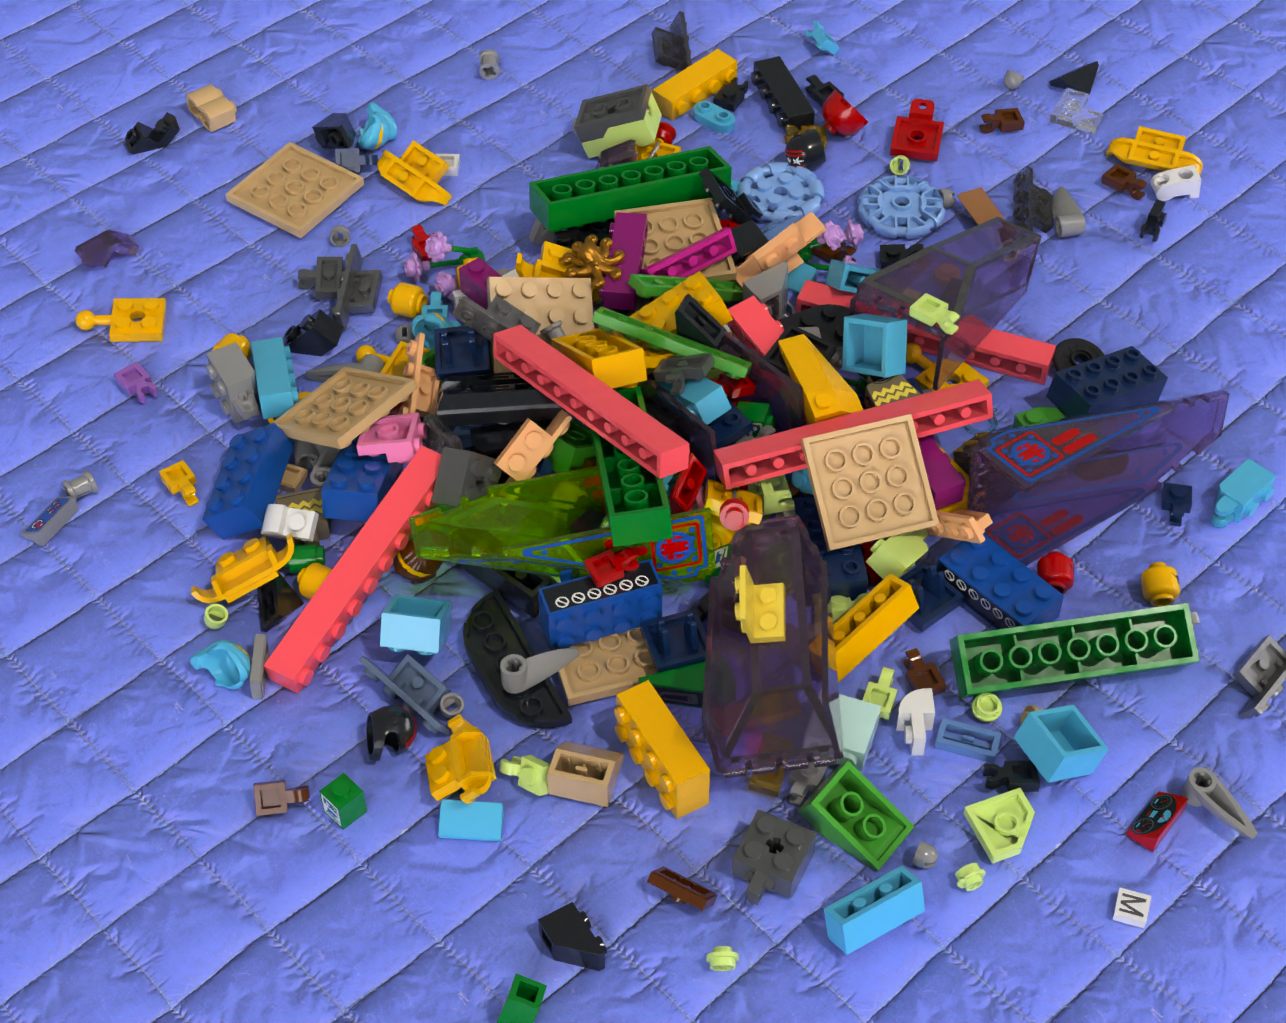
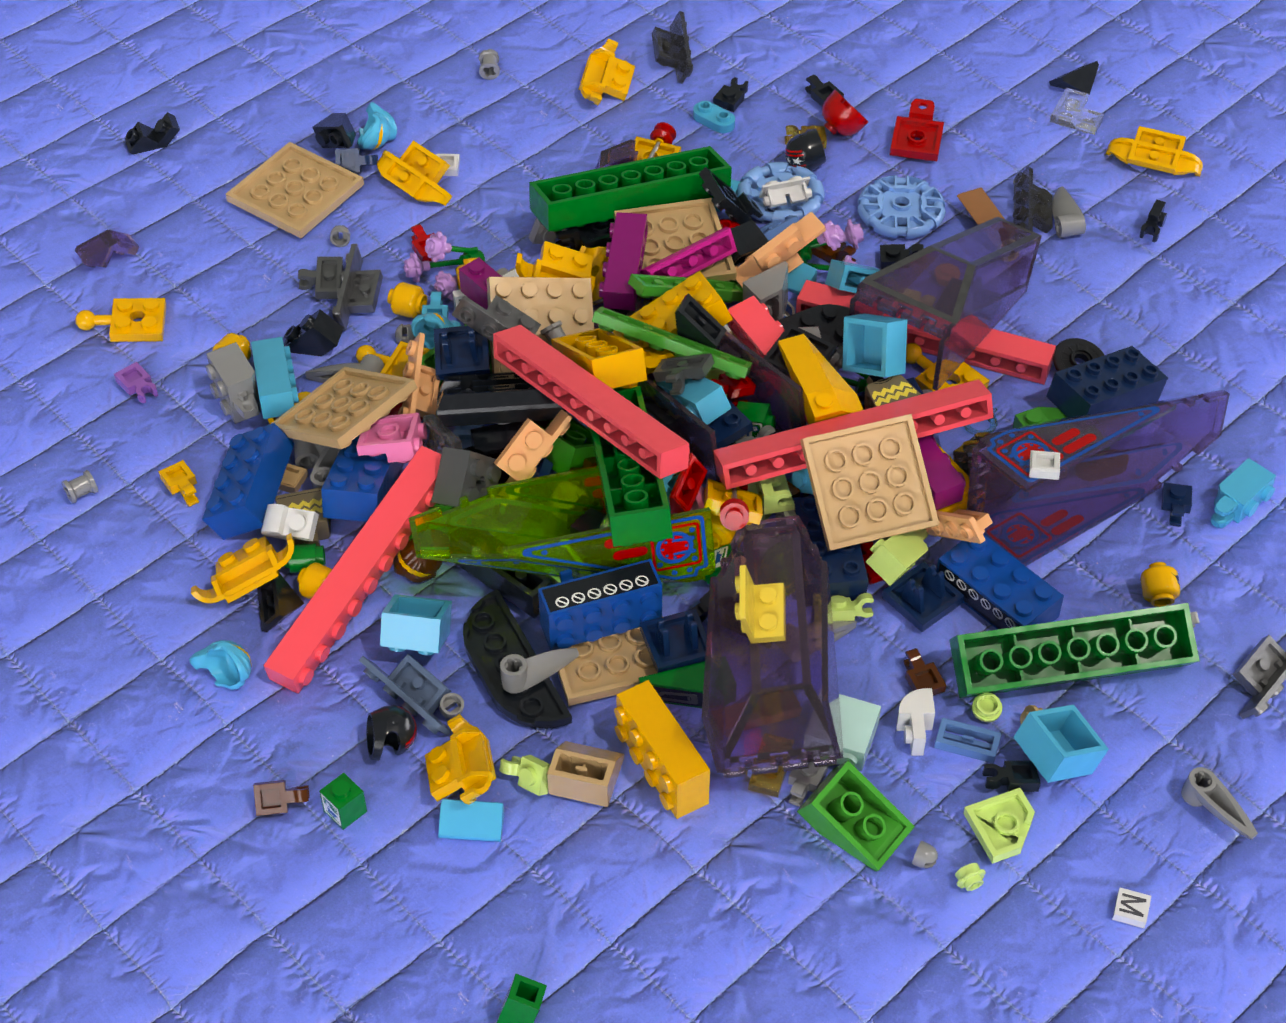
light grey slope [21,496,79,547] -> none
tan brick [186,84,237,132] -> none
yellowish green hinge [204,604,228,630] -> none
light grey tile [250,634,269,699] -> none
black slope [538,902,607,971] -> none
pearl gold animal [561,234,625,289] -> none
piece [573,84,662,158] -> none
red plate [584,547,639,588] -> none
reddish brown plate [647,866,717,911] -> none
yellow brick [652,49,737,121] -> none
yellowish green plate [706,946,739,971] -> none
dark grey hinge [732,809,817,905] -> none
black brick [751,56,815,136] -> none
medium azure plate [805,20,840,55] -> none
yellow brick [809,574,919,684] -> none
medium azure brick [824,865,925,955] -> none
yellowish green plate [862,667,898,720] -> none
yellowish green hinge [890,155,910,176] -> none
yellowish green plate [909,293,959,335] -> none
light grey hinge [938,189,956,208] -> none
reddish brown plate [979,108,1025,134] -> none
light grey hinge [1004,70,1024,89] -> none
red head [1036,551,1074,594] -> none
reddish brown plate [1101,163,1147,200] -> none
slope [1126,791,1189,852] -> none
white leg [1150,165,1201,201] -> none
none -> yellow plate [578,38,635,106]
none -> white hinge [759,176,812,208]
none -> white tile [1029,450,1060,480]

